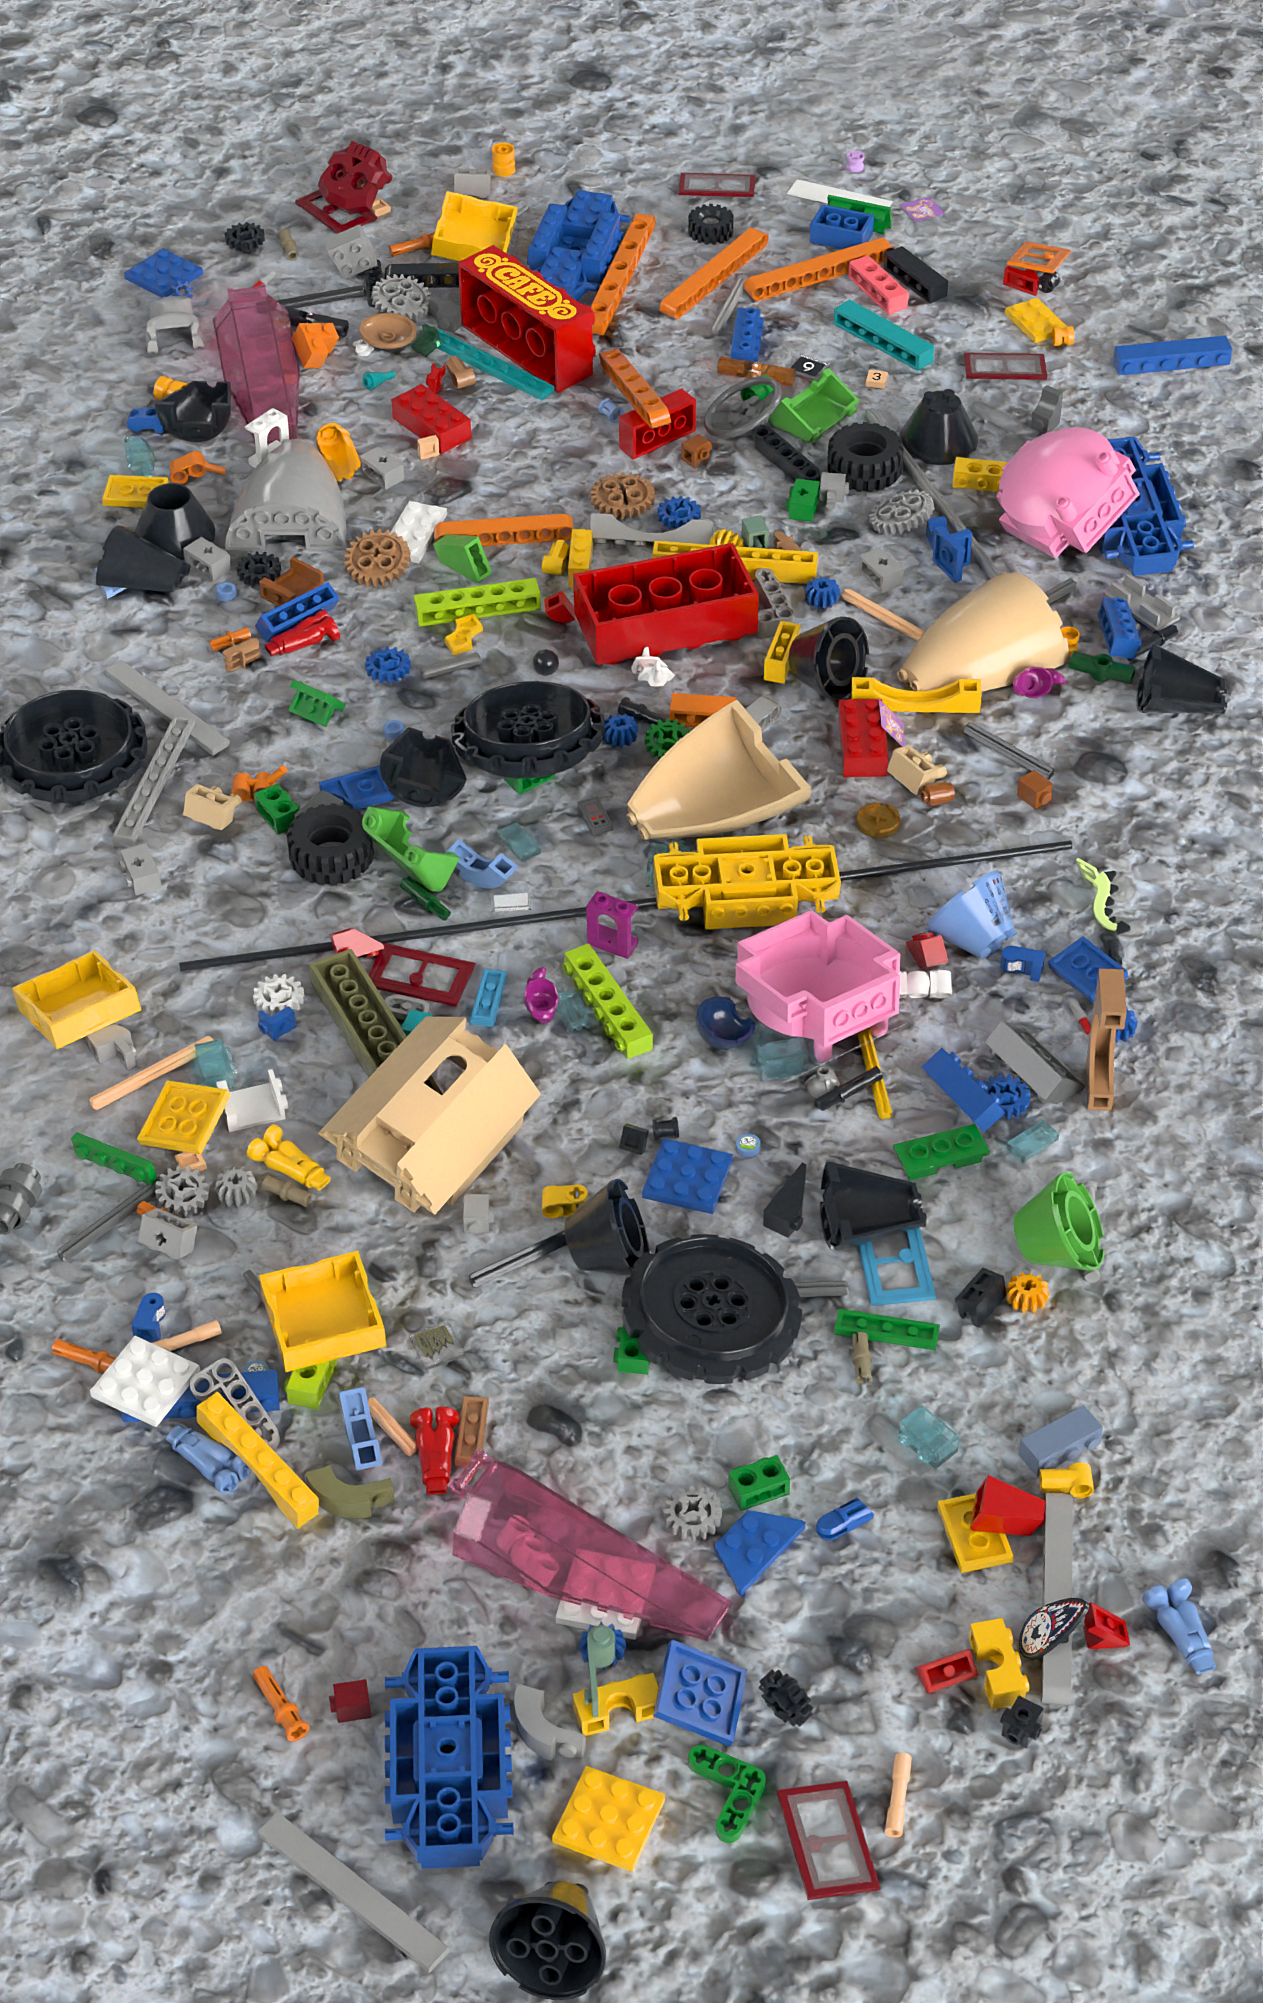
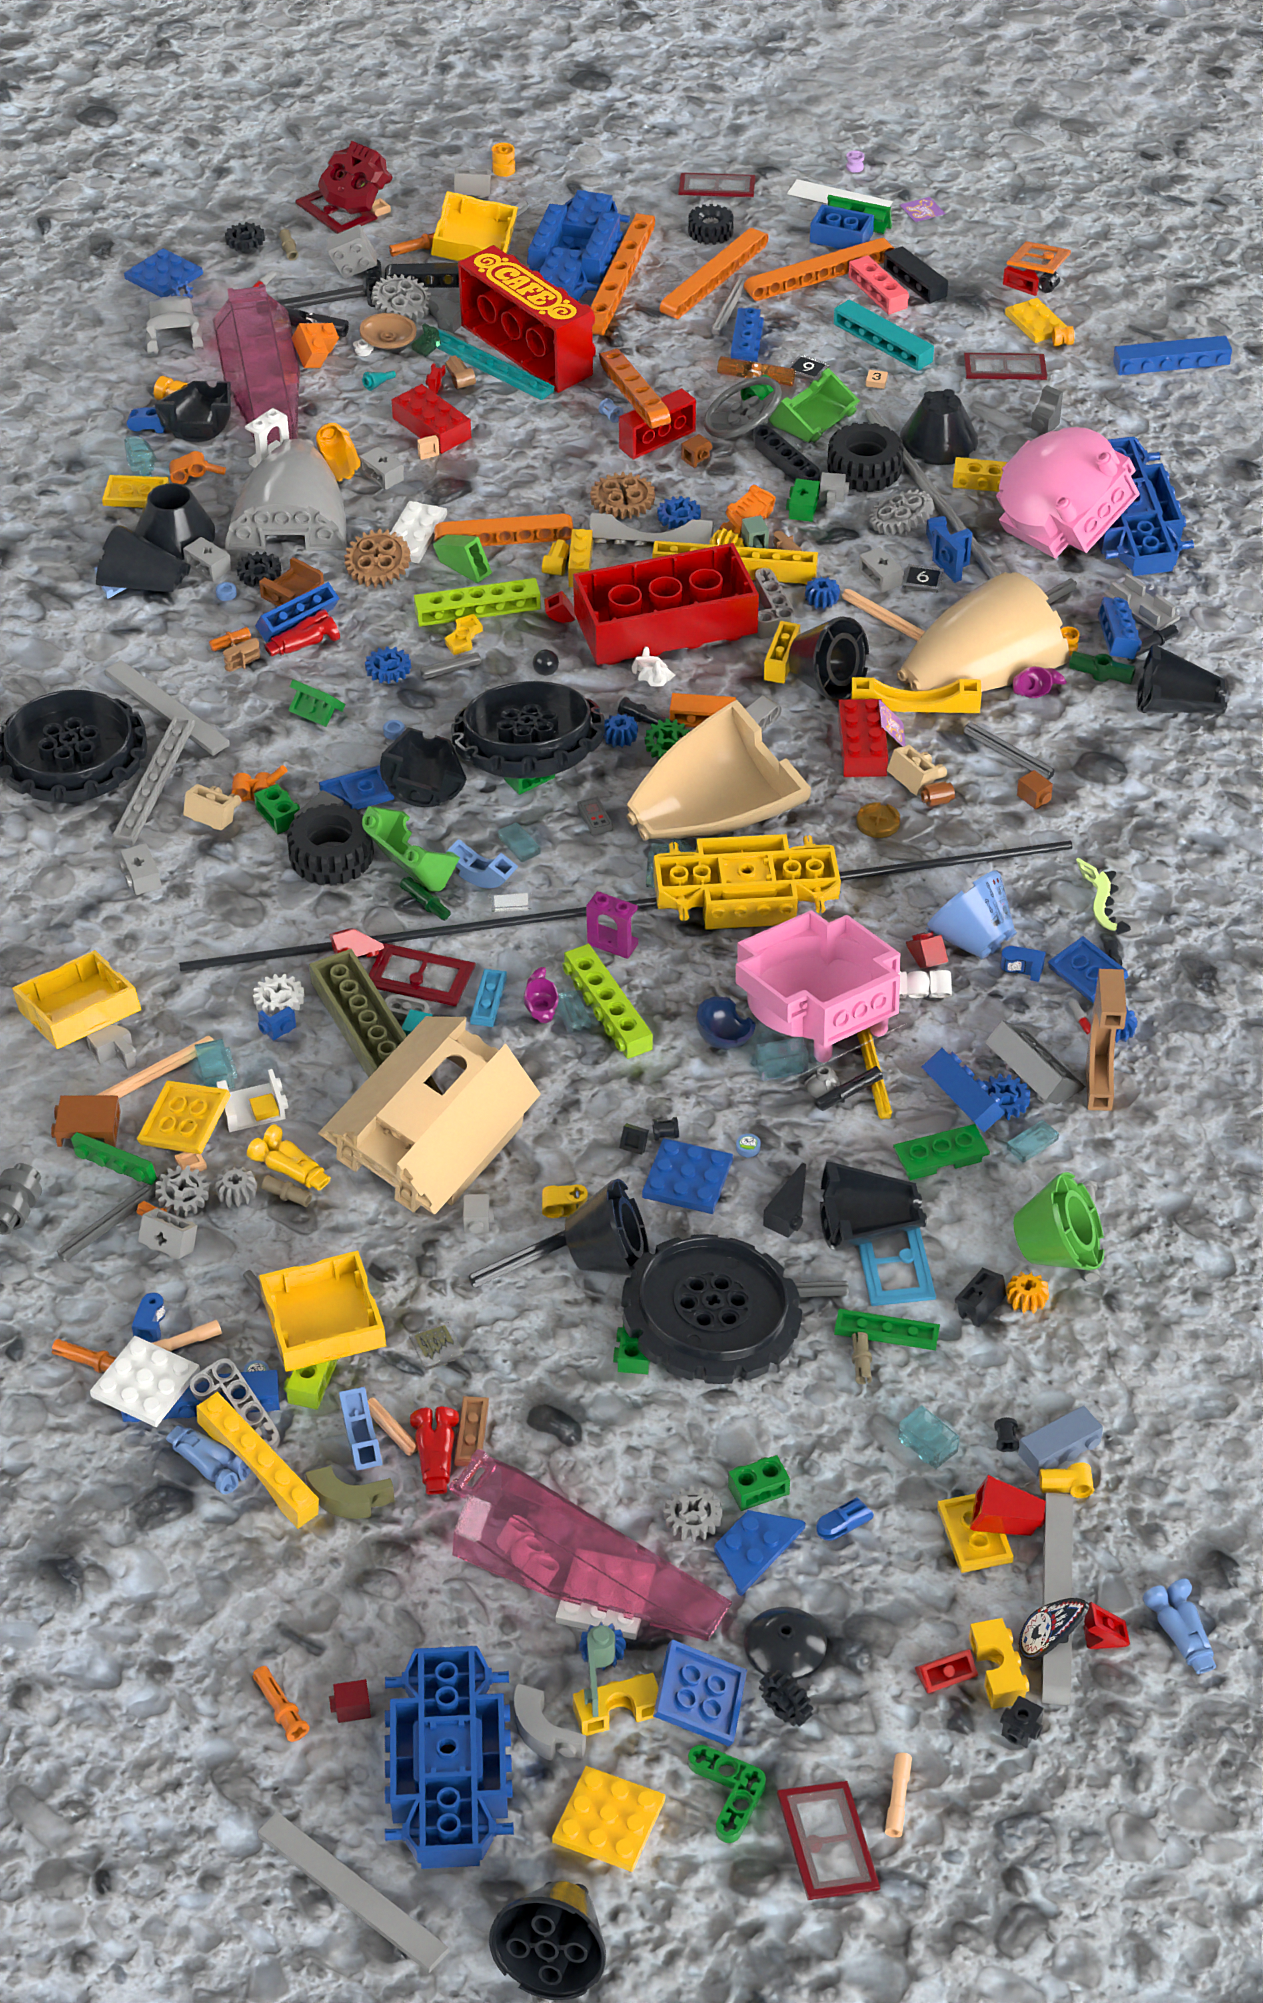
none -> dark orange panel [51,1095,121,1147]
none -> yellow tile [249,1093,279,1121]
none -> orange piece [719,485,776,538]
none -> black dish [744,1607,827,1680]
none -> piece [903,564,944,593]
none -> black bush [994,1417,1019,1452]

